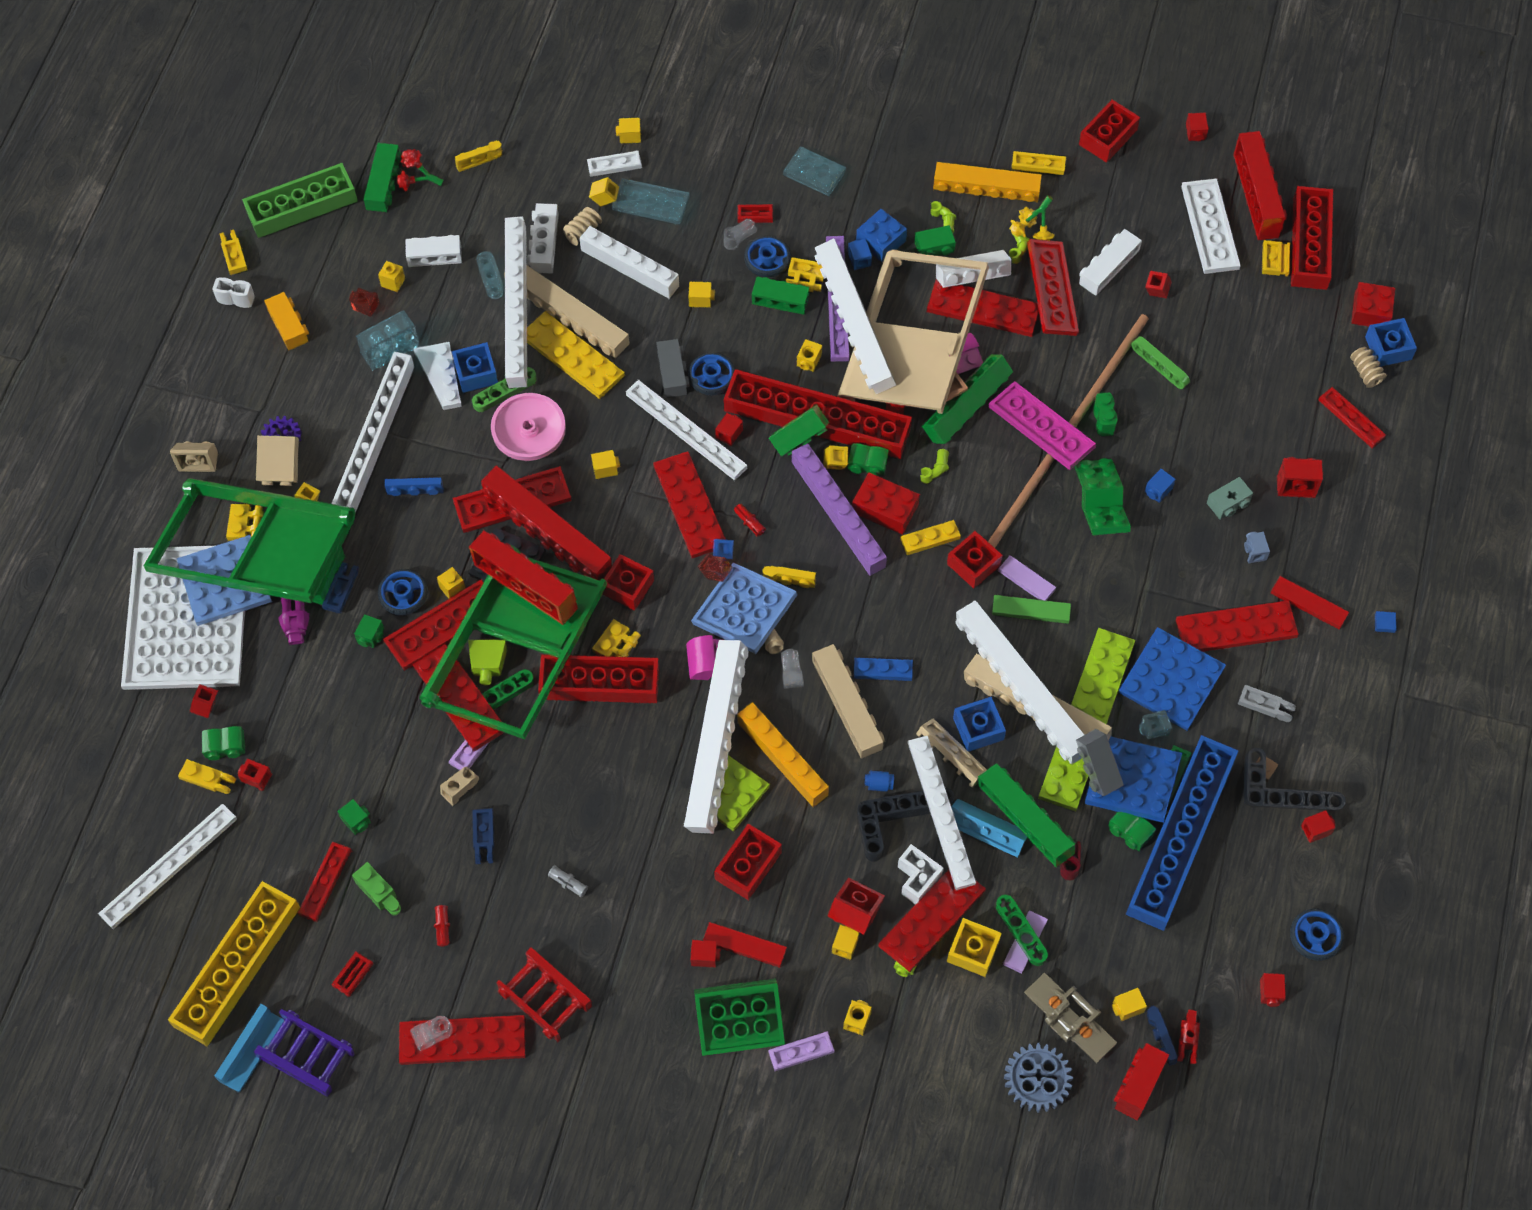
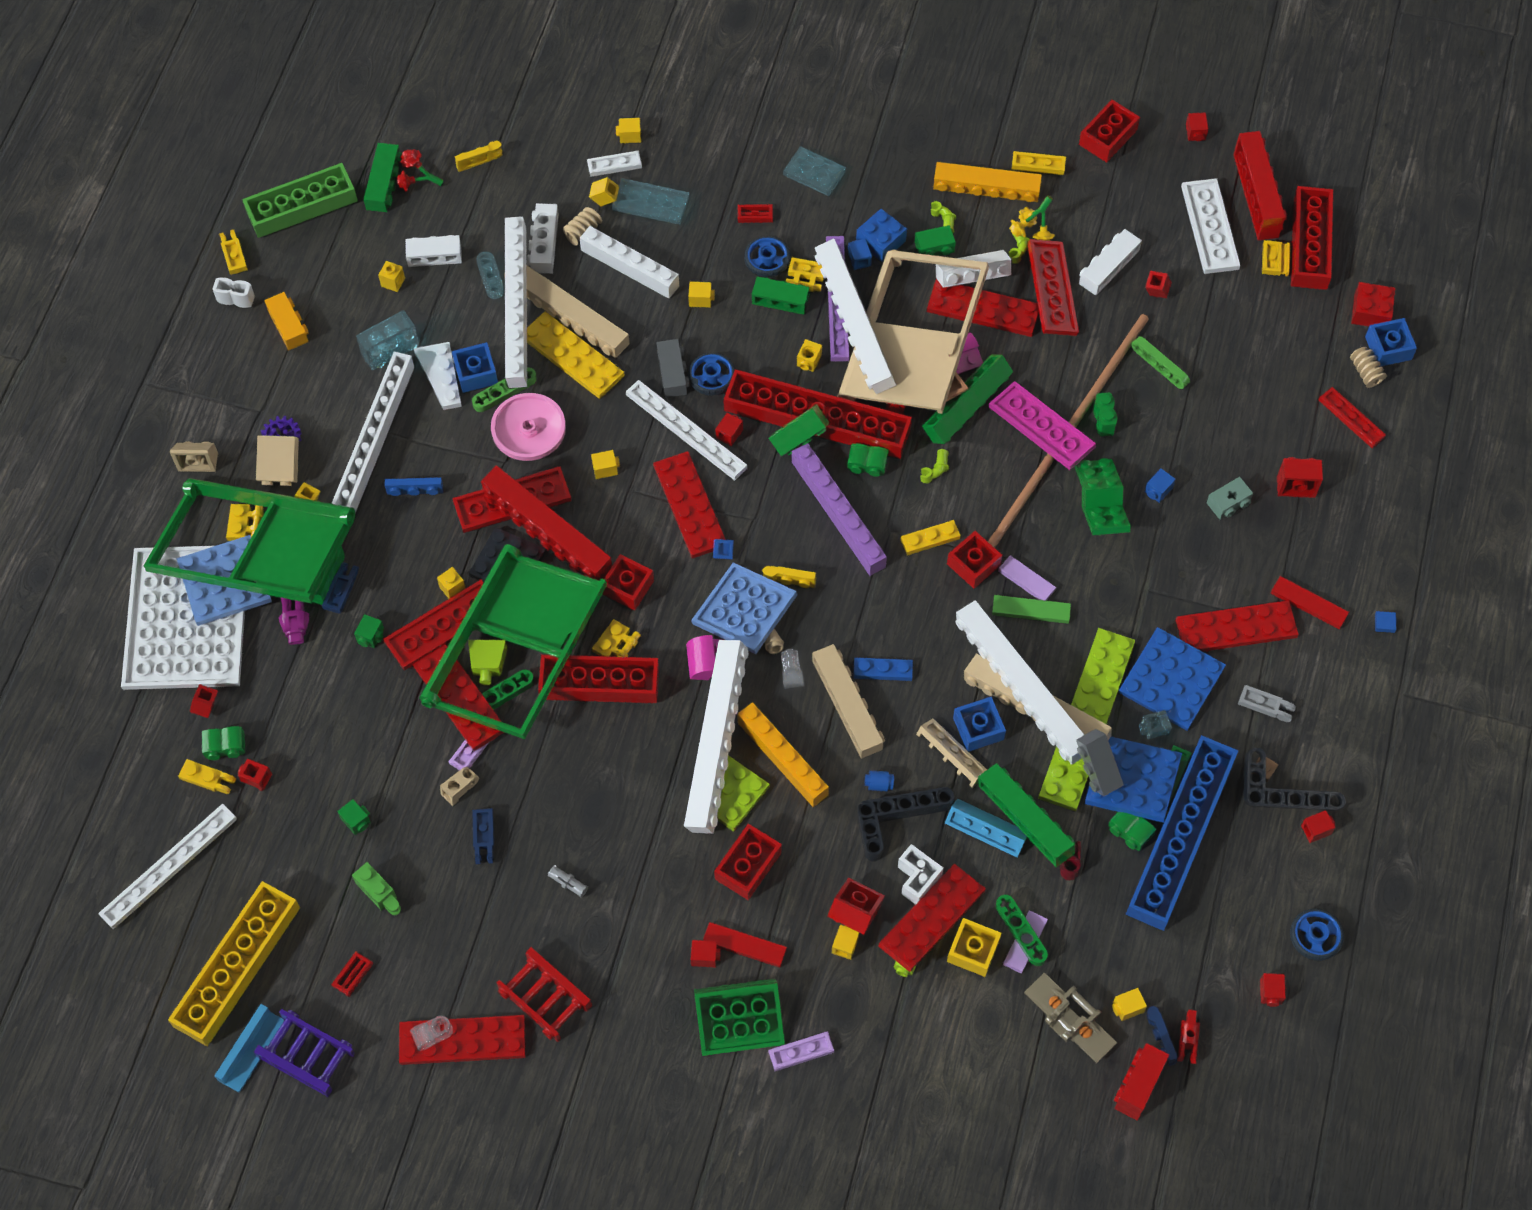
red tile [298,841,352,922] -> none
clear red brick [349,288,380,317] -> none
blue wheel [378,569,428,615] -> none
red axle [434,905,450,947] -> none
red brick [469,531,578,625] -> none
clear red brick [698,553,733,582] -> none
clear piece [723,219,757,250] -> none
red axle [734,503,766,537] -> none
yellow brick [823,446,848,470] -> none
yellow brick [843,1000,872,1036] -> none
red brick [852,473,920,535] -> none
white plate [908,736,976,890] -> none
sand blue gear [1004,1043,1073,1113] -> none
sand blue brick [1244,532,1270,564] -> none

